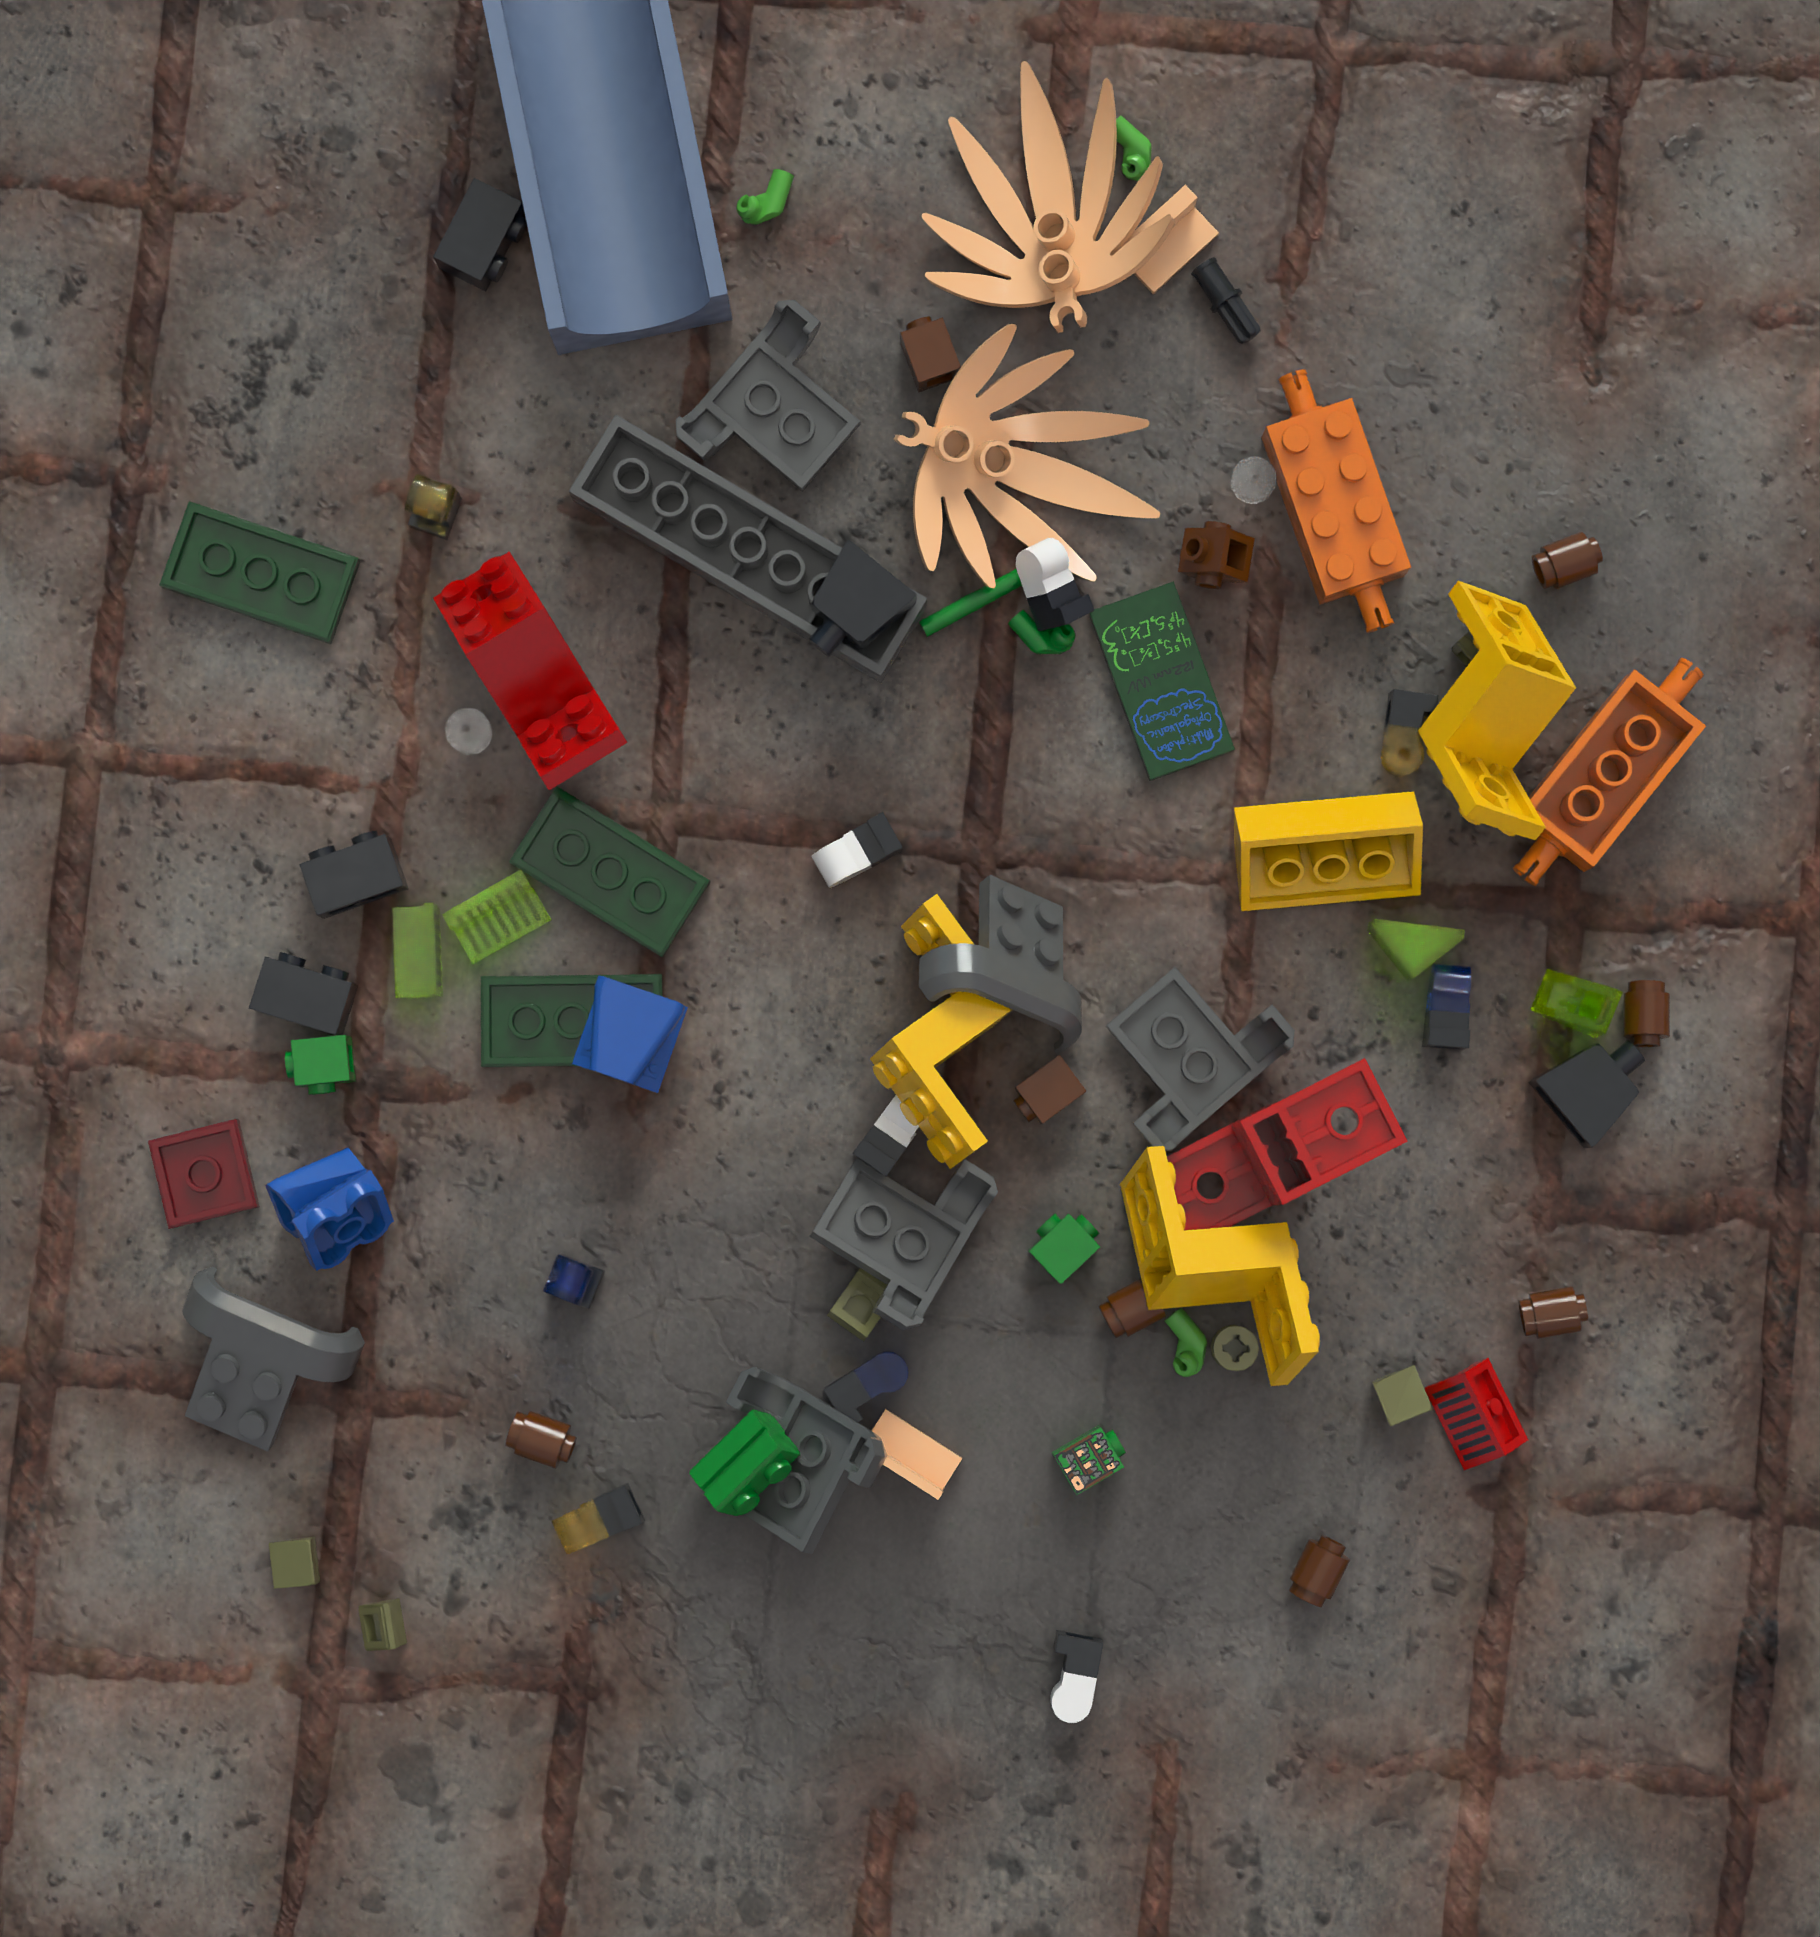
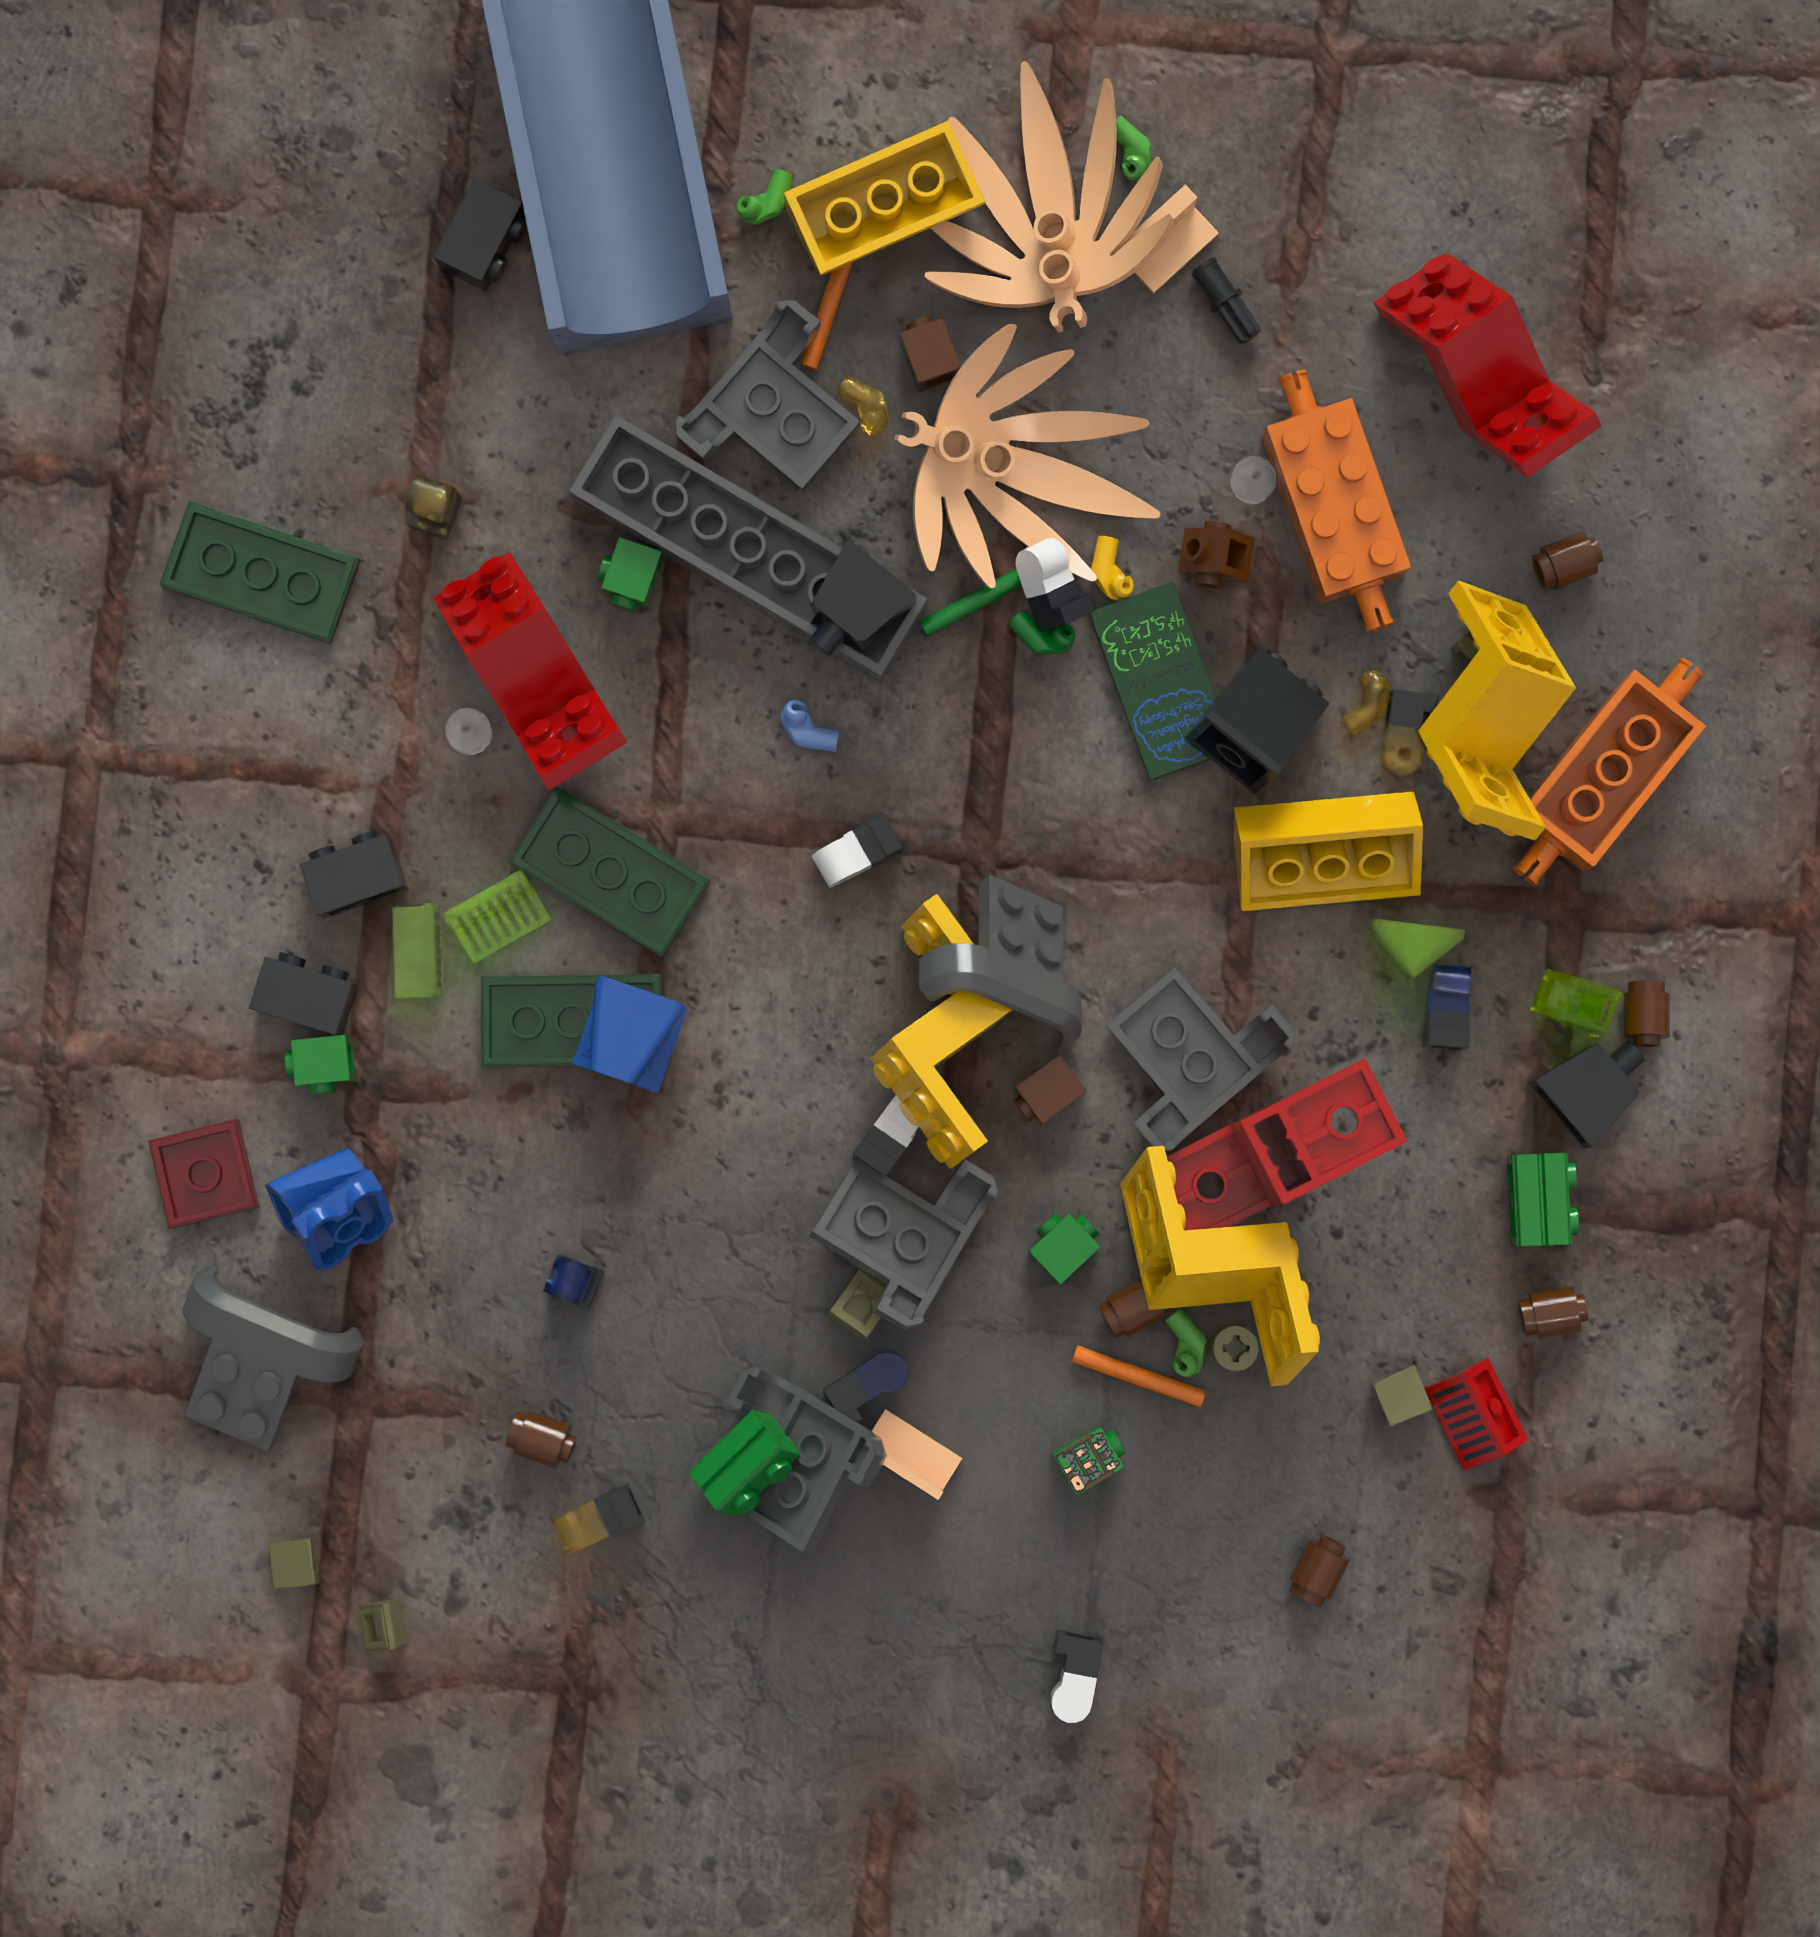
none -> green brick [597,537,664,612]
none -> medium blue arm [780,700,839,752]
none -> yellow slope [784,120,986,276]
none -> orange bar [800,262,853,371]
none -> clear yellow arm [838,375,890,436]
none -> orange bar [1071,1345,1206,1407]
none -> yellow arm [1091,536,1134,601]
none -> black slope [1185,646,1330,794]
none -> clear yellow arm [1342,669,1391,736]
none -> red bracket [1373,253,1602,478]
none -> green brick [1507,1153,1579,1246]

